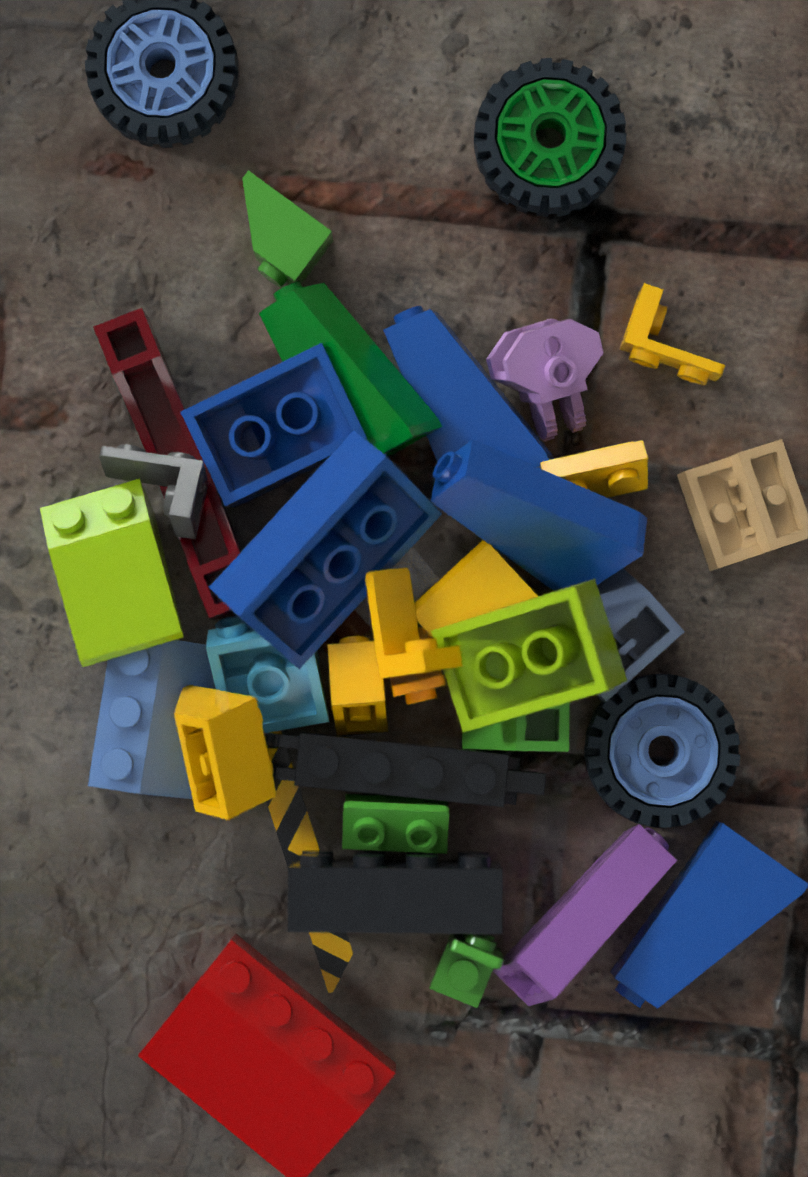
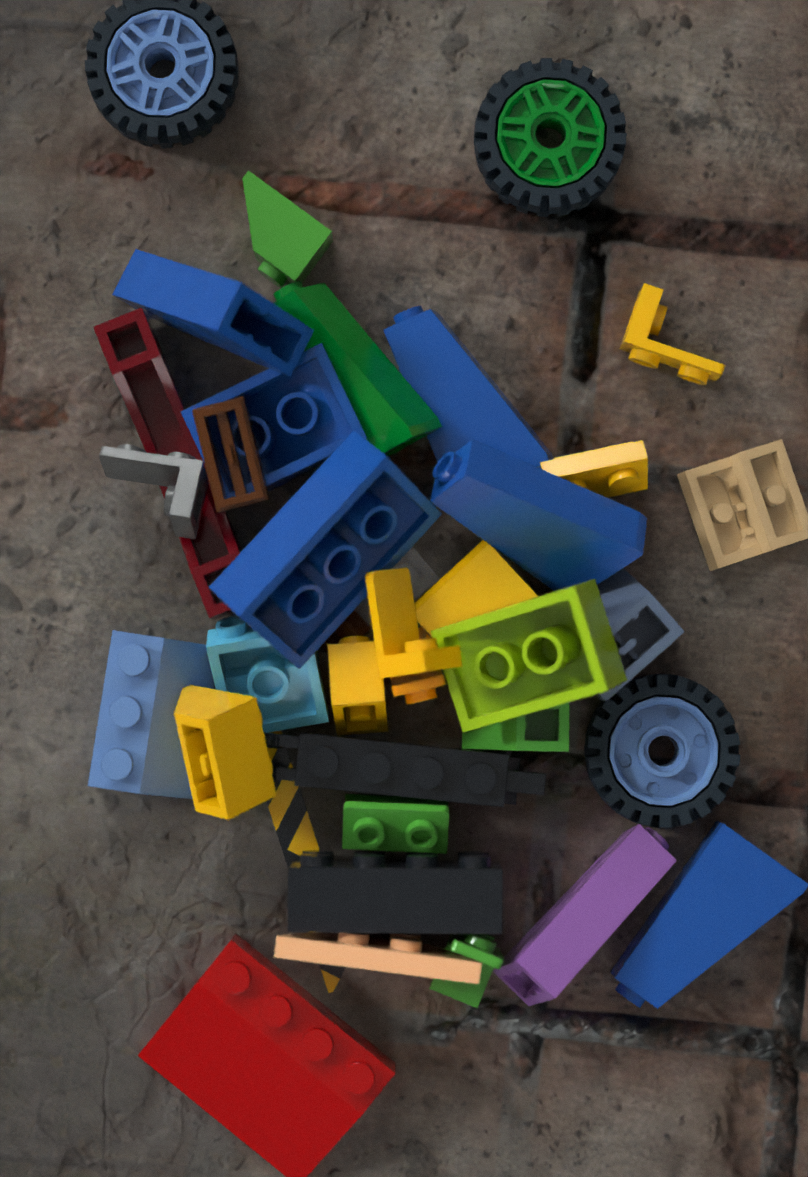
lime slope [40,478,184,667] -> none
lavender hinge [486,319,604,441] -> none
none -> blue slope [112,249,314,377]
none -> reddish brown tile [192,397,270,513]
none -> light nougat wing [274,932,482,984]

